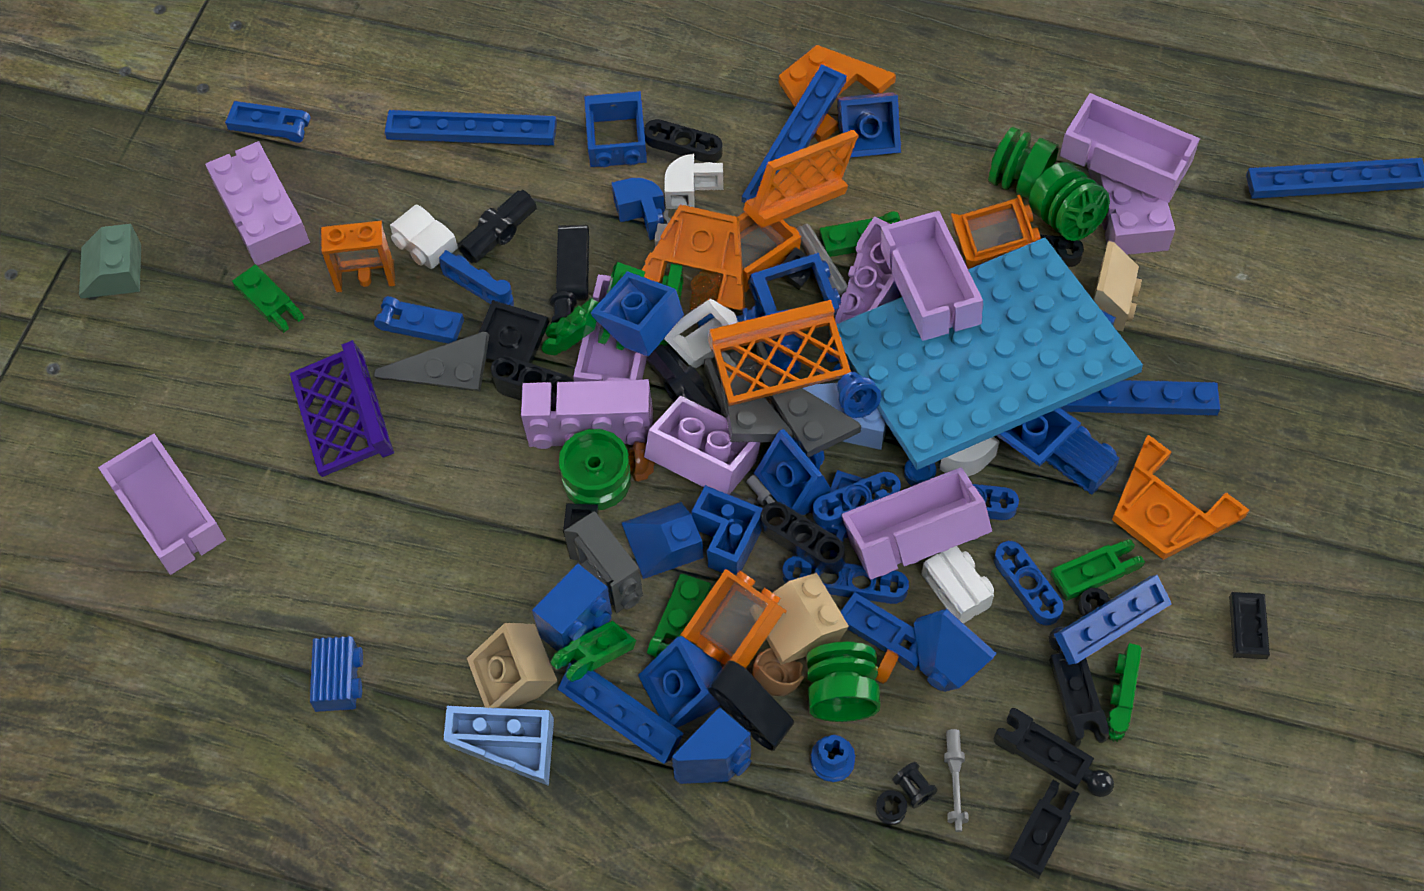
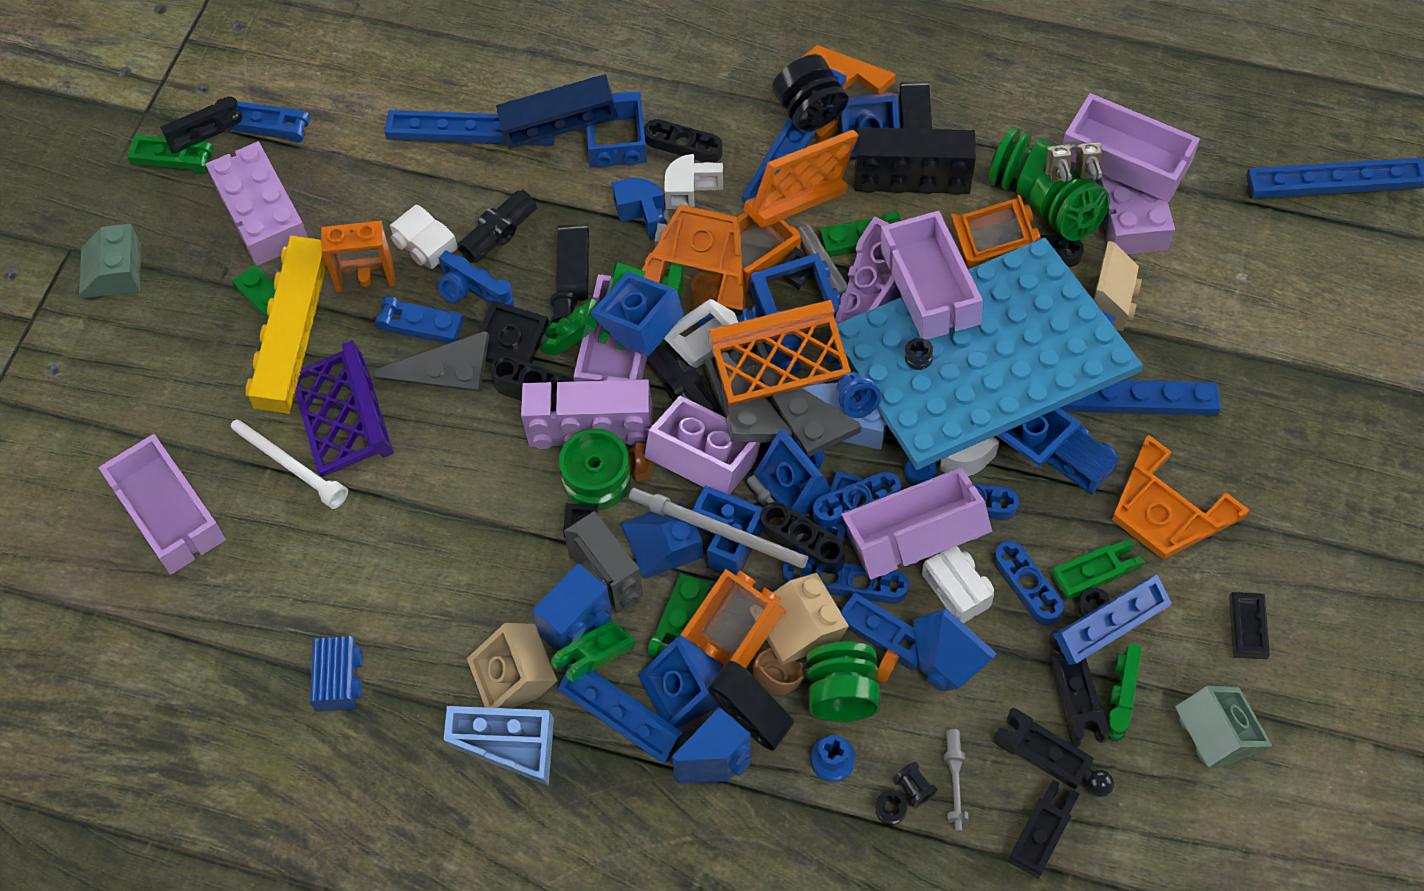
none -> green plate [127,135,214,174]
none -> black hinge [160,96,243,153]
none -> white piece [231,420,348,509]
none -> yellow brick [246,235,327,414]
none -> blue tile [438,271,468,303]
none -> dark blue brick [496,74,618,149]
none -> light grey bar [629,488,808,569]
none -> black wheel [772,54,849,132]
none -> black brick [855,127,976,195]
none -> black beam [899,82,932,129]
none -> black bush [905,338,933,370]
none -> dark tan piece [1046,142,1102,182]
none -> sand green slope [1175,686,1273,768]

